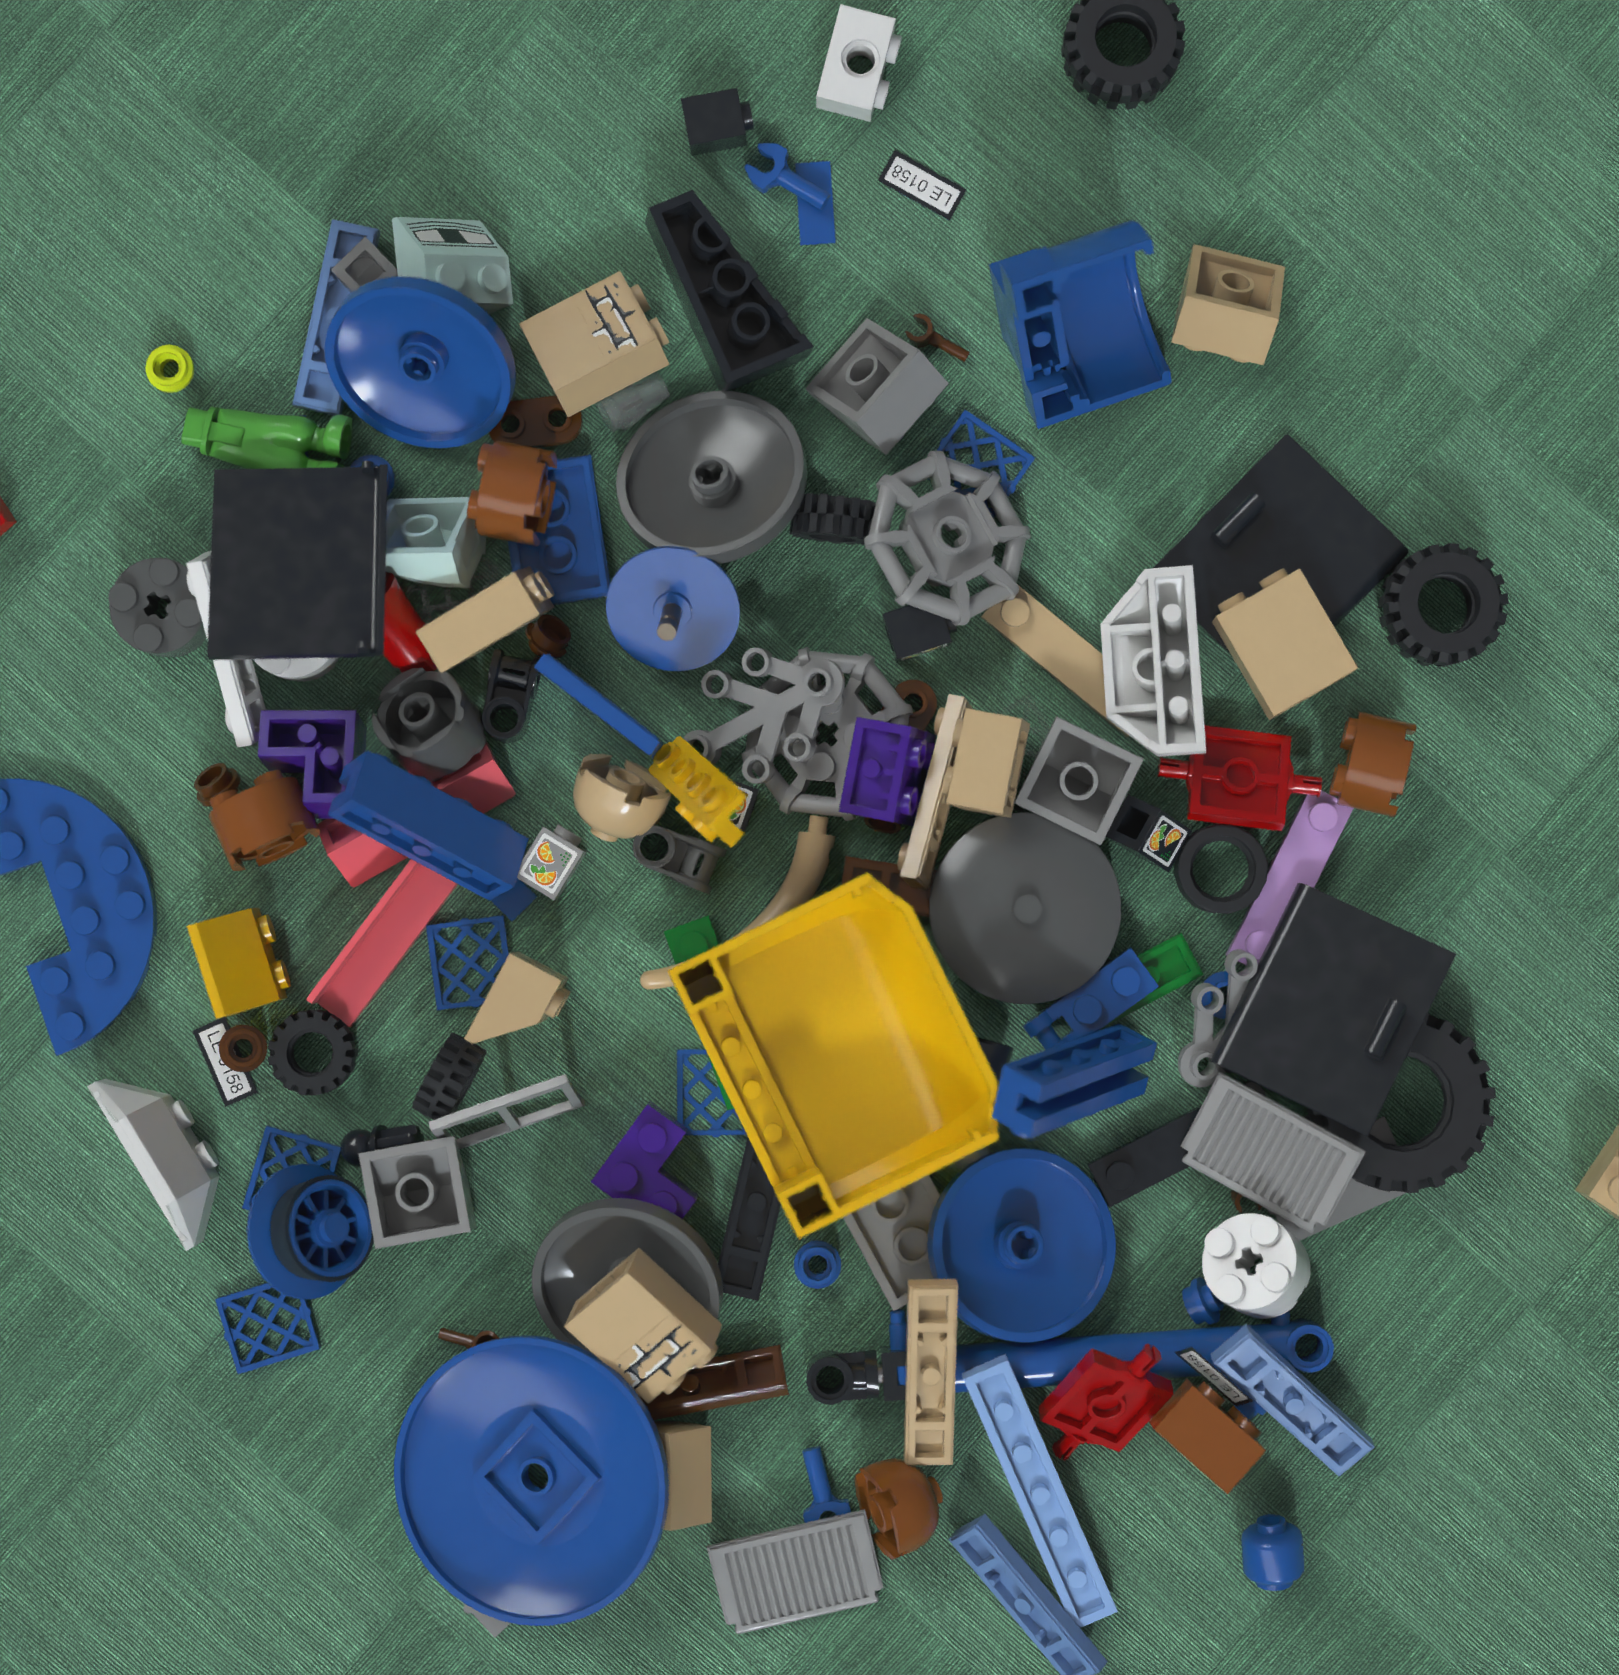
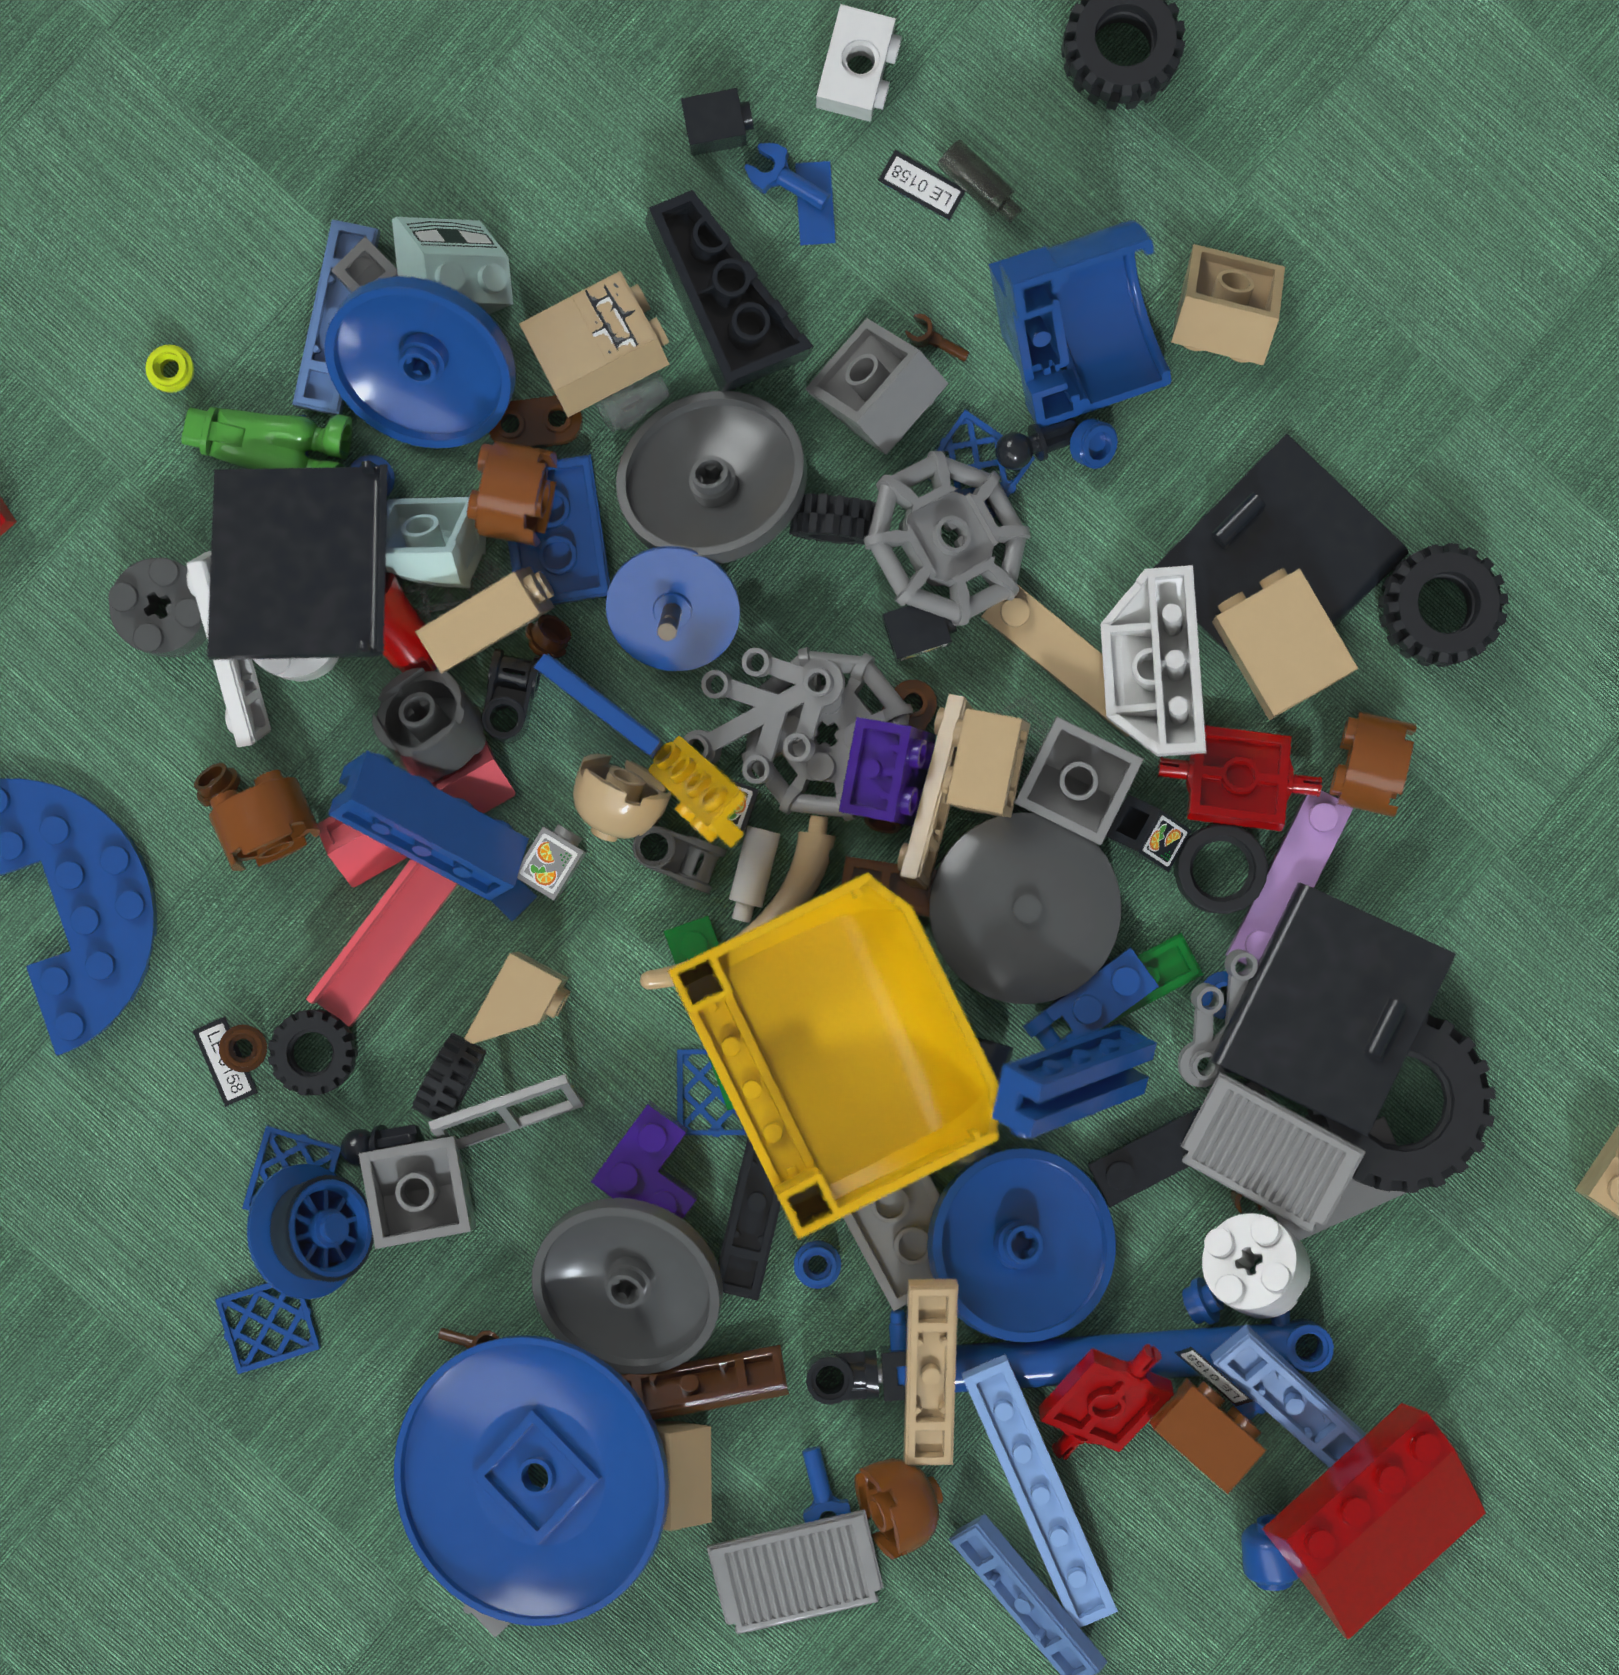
white wedge [87,1079,219,1251] -> none
yellow slope [187,908,291,1019] -> none
dark purple brick [258,710,367,819] -> none
blue window [426,915,509,1010] -> none
tan brick [564,1248,722,1403] -> none
none -> white cylinder [729,826,781,923]
none -> clear smoke cylinder [937,139,1023,223]
none -> black axle [995,418,1078,470]
none -> blue tile [1070,419,1118,469]
none -> red slope [1262,1403,1486,1640]

